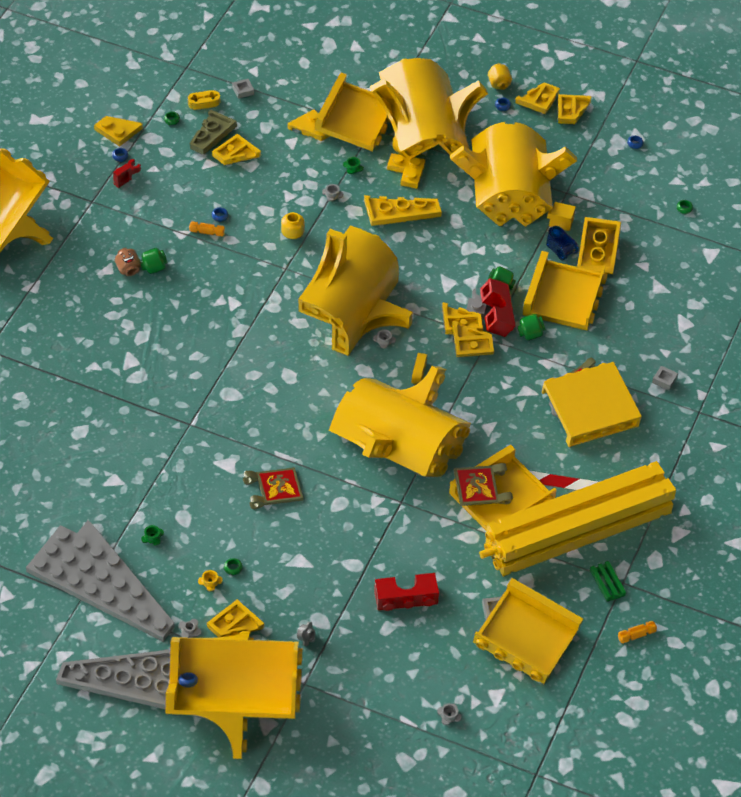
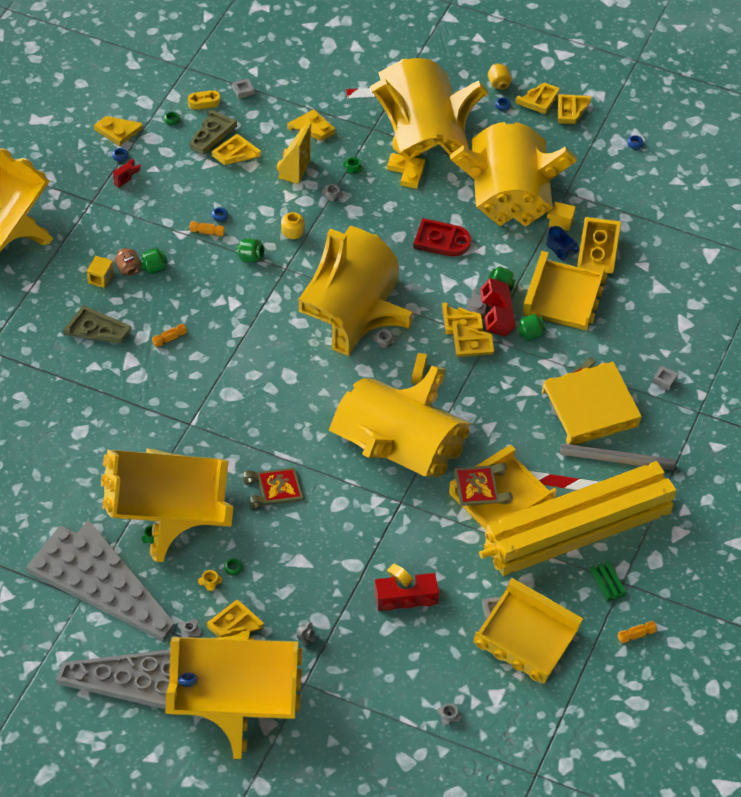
yellow panel [314,72,391,152] -> none
yellow wing [364,195,442,226] -> none
green piece [676,200,693,214] -> none
none -> olive wing [63,305,132,343]
none -> yellow brick [87,256,113,288]
none -> yellow cylinder [101,448,234,562]
none -> light orange axle [152,324,187,347]
none -> green head [236,238,265,263]
none -> yellow slope [277,122,311,184]
none -> yellow beam [387,564,414,587]
none -> red tile [413,218,471,257]
none -> light grey axle [560,444,676,470]

